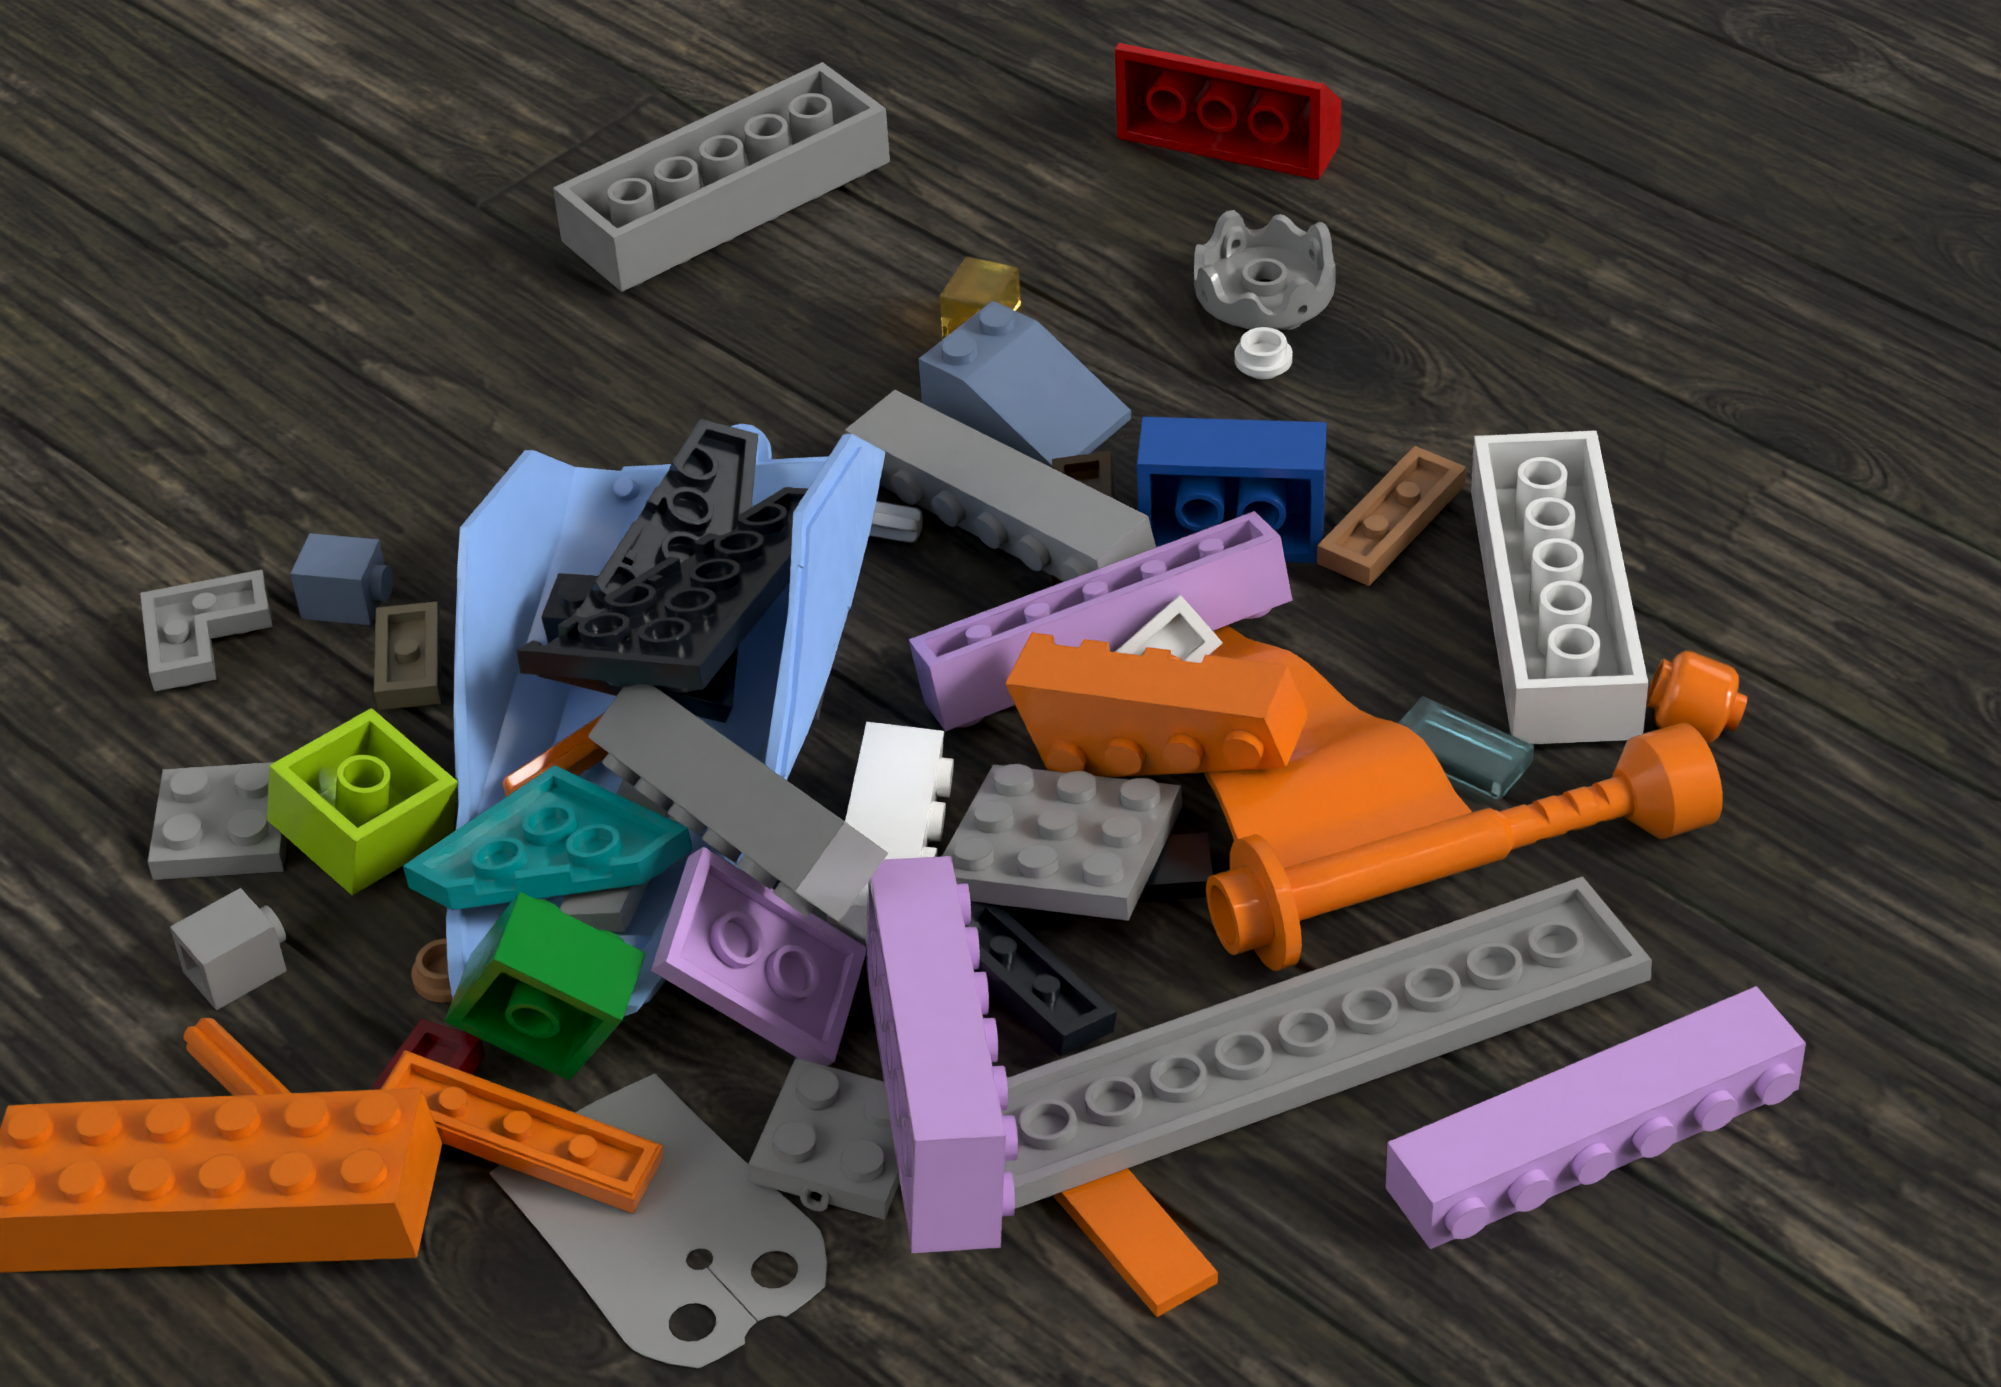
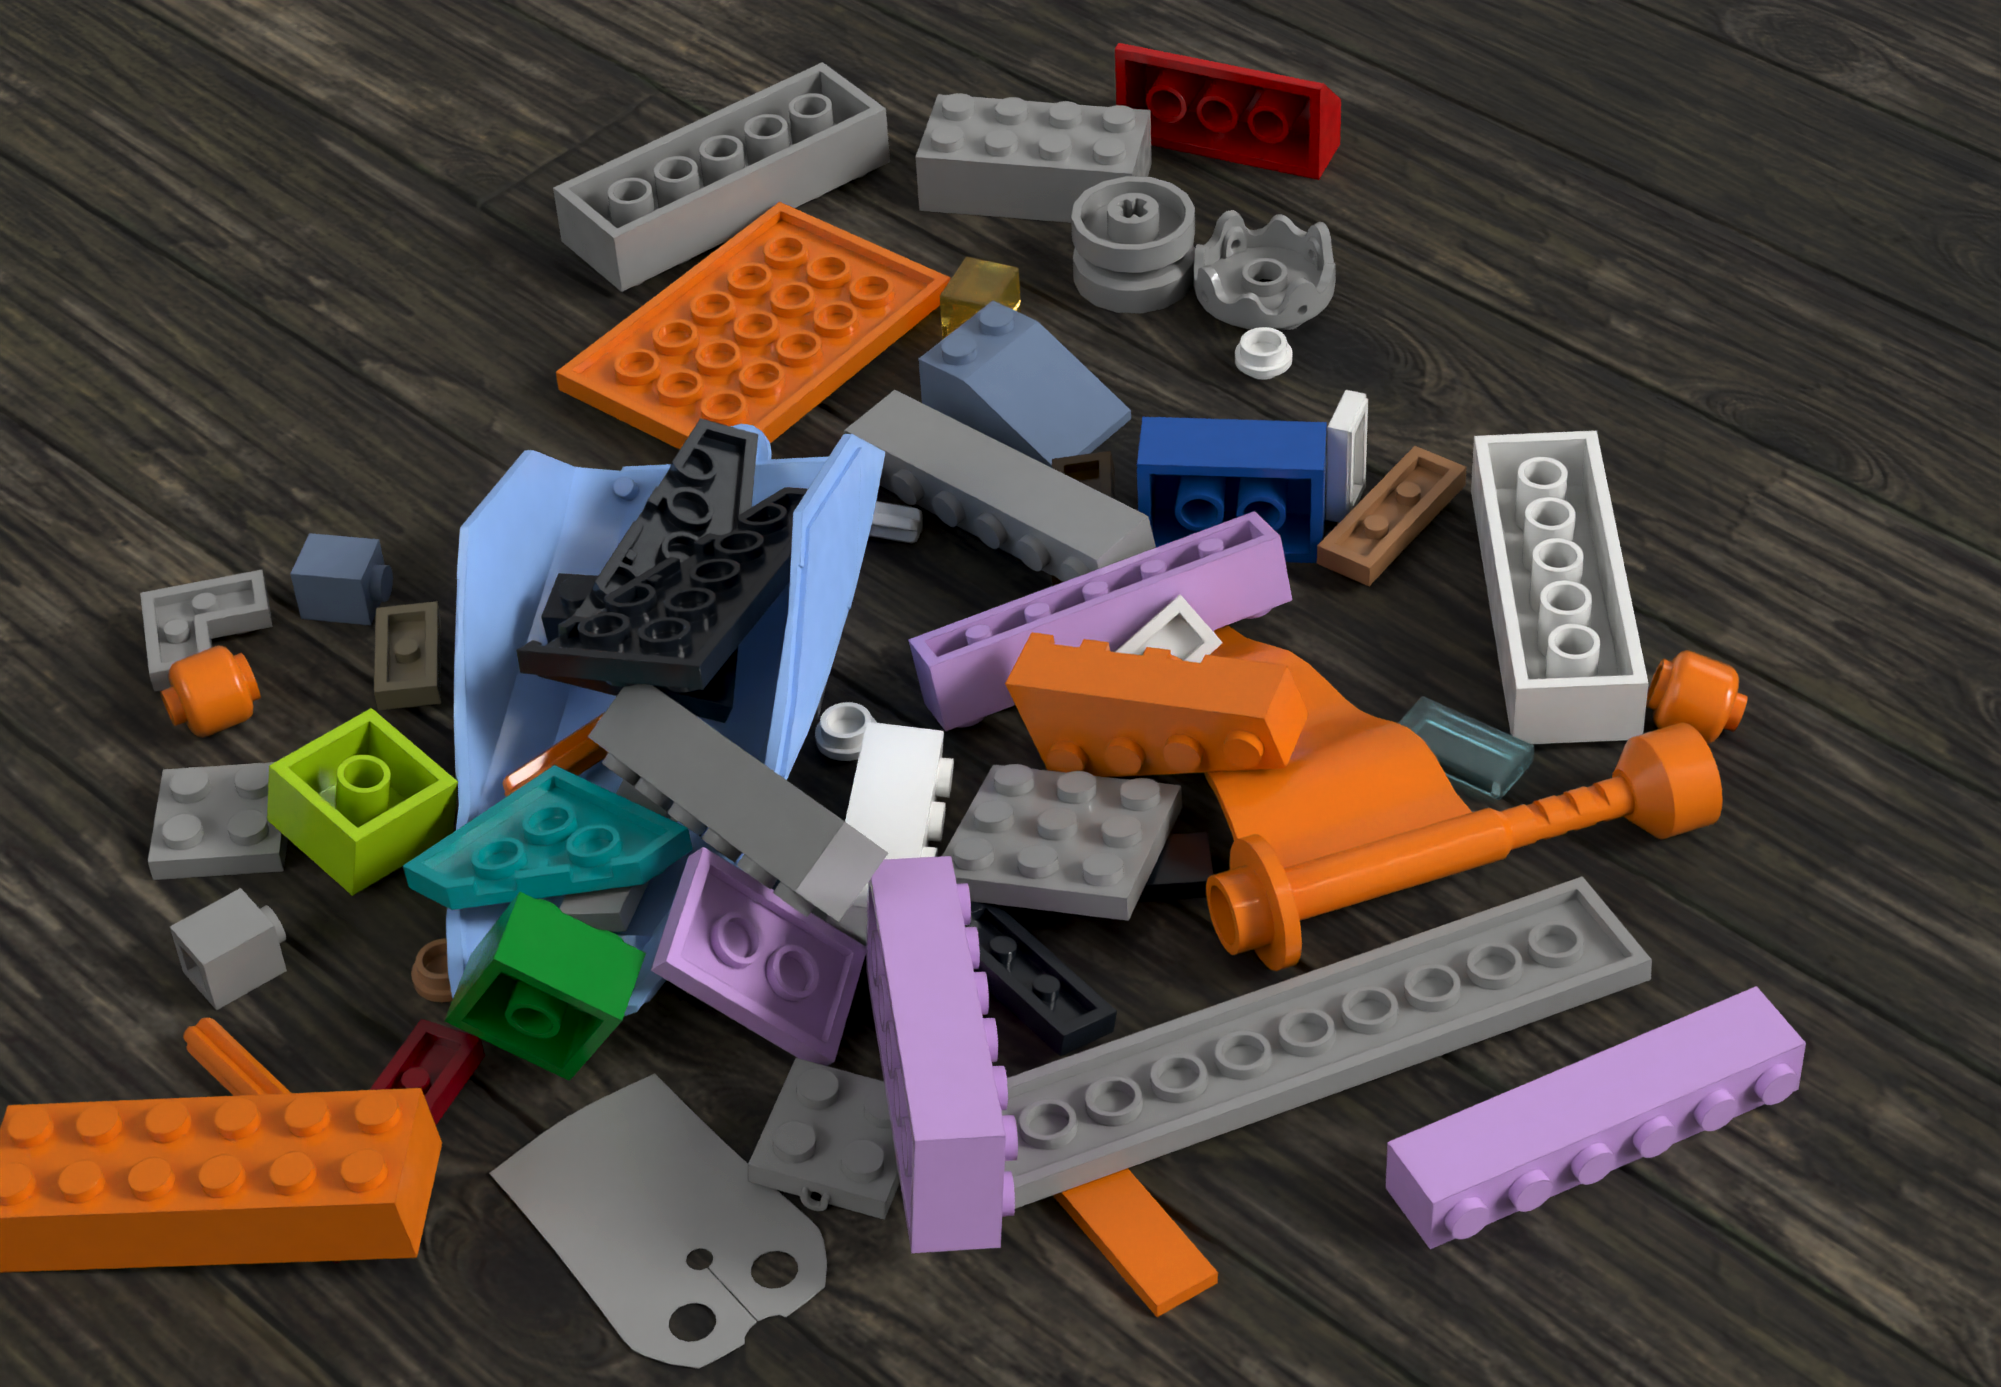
orange tile [380,1050,663,1214] -> none
none -> orange head [160,646,261,738]
none -> orange plate [556,202,952,449]
none -> white plate [815,702,877,761]
none -> light grey brick [915,93,1152,223]
none -> light grey wheel [1071,176,1195,313]
none -> white tile [1326,390,1368,523]

